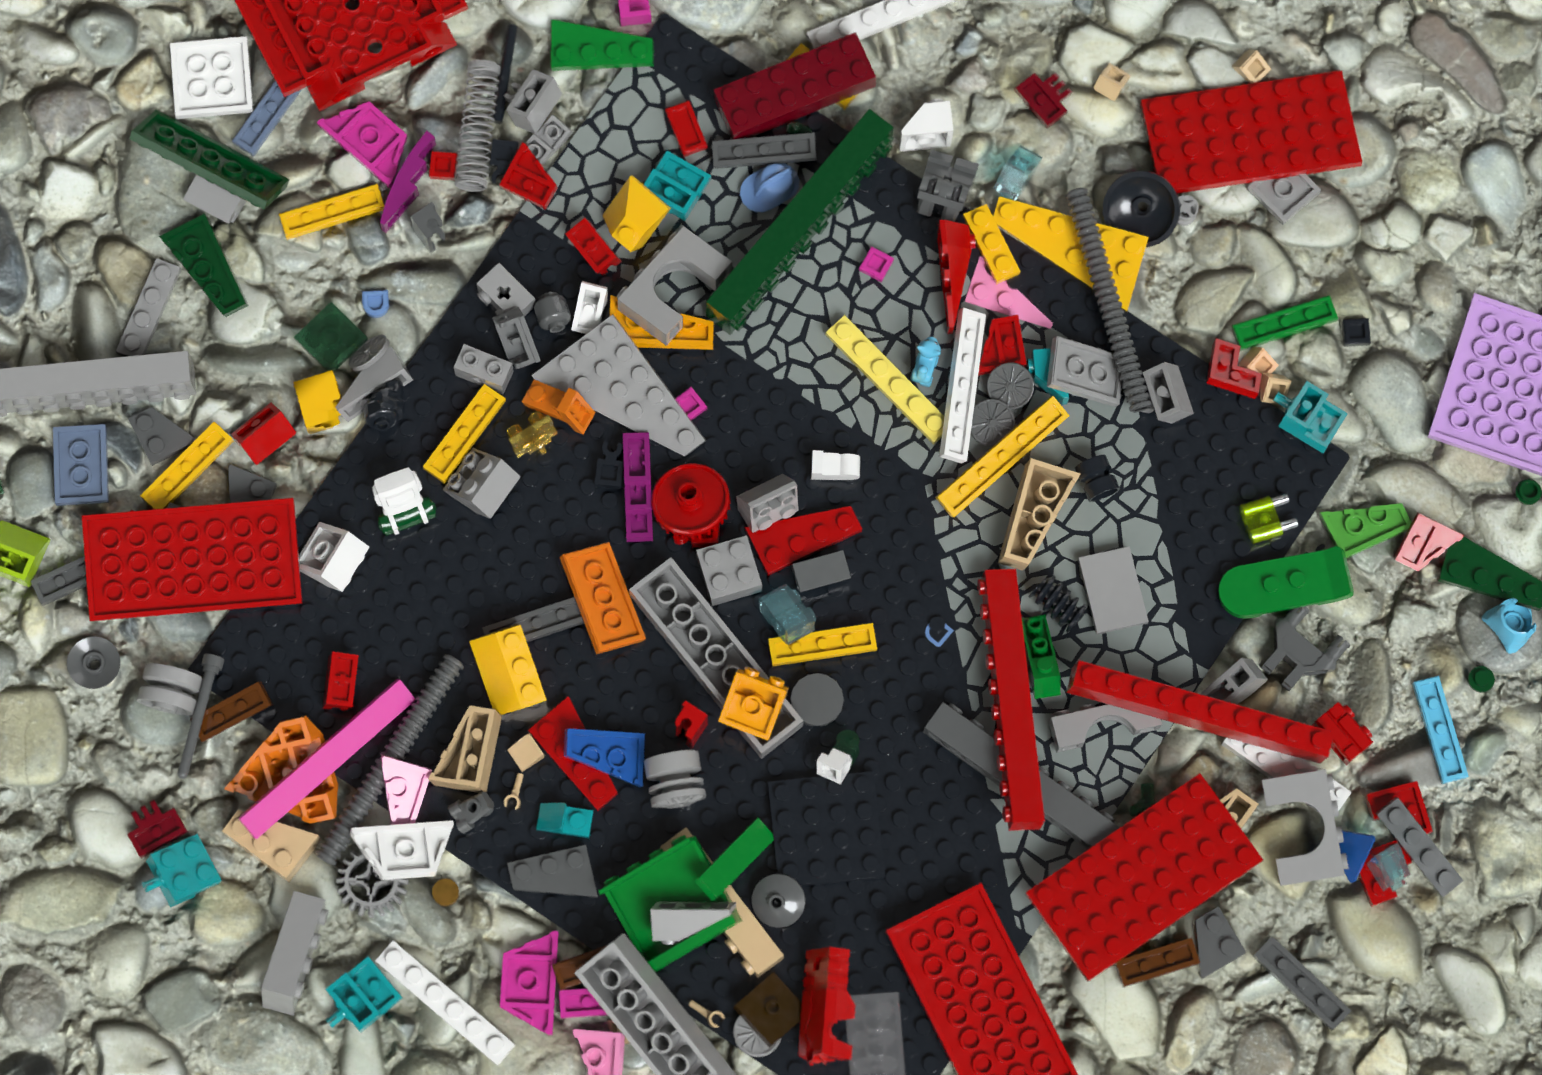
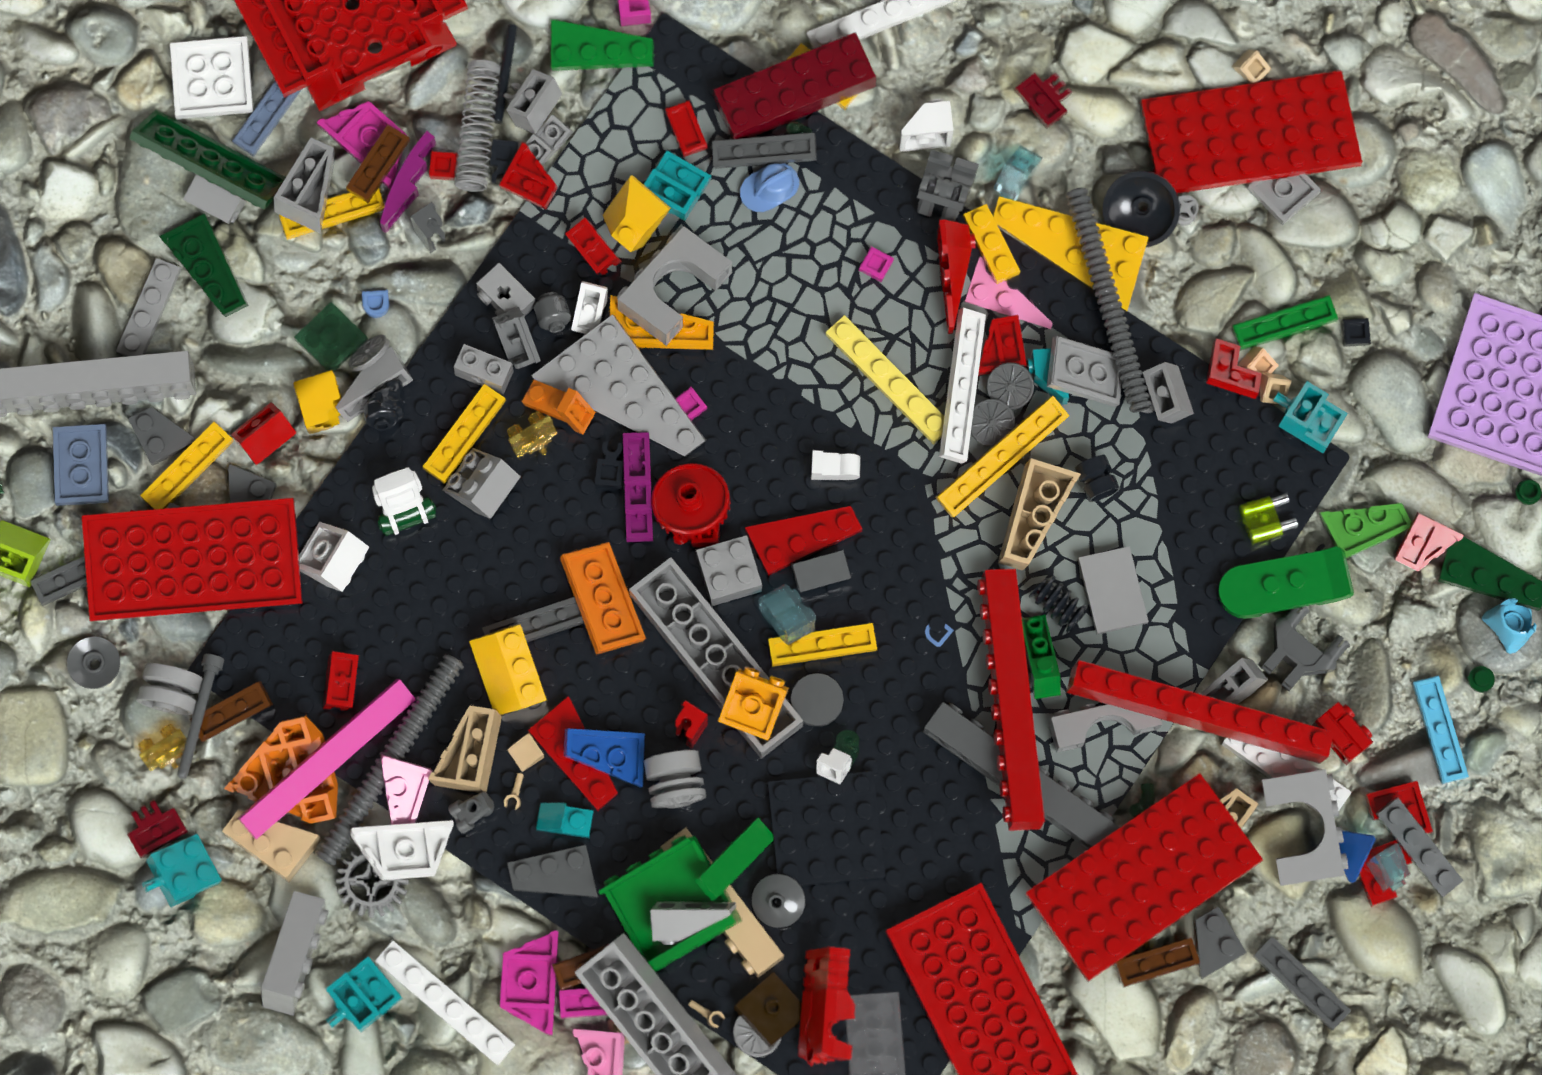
pearl gold tile [432,879,459,906] -> none
dark green brick [706,108,894,335] -> none
light grey slope [736,474,799,533] -> none
medium azure animal [910,337,941,387] -> none
tan slope [1094,63,1131,101] -> none
none -> clear yellow hips [138,724,186,772]
none -> light grey wedge [274,137,334,234]
none -> reddish brown plate [346,125,410,203]

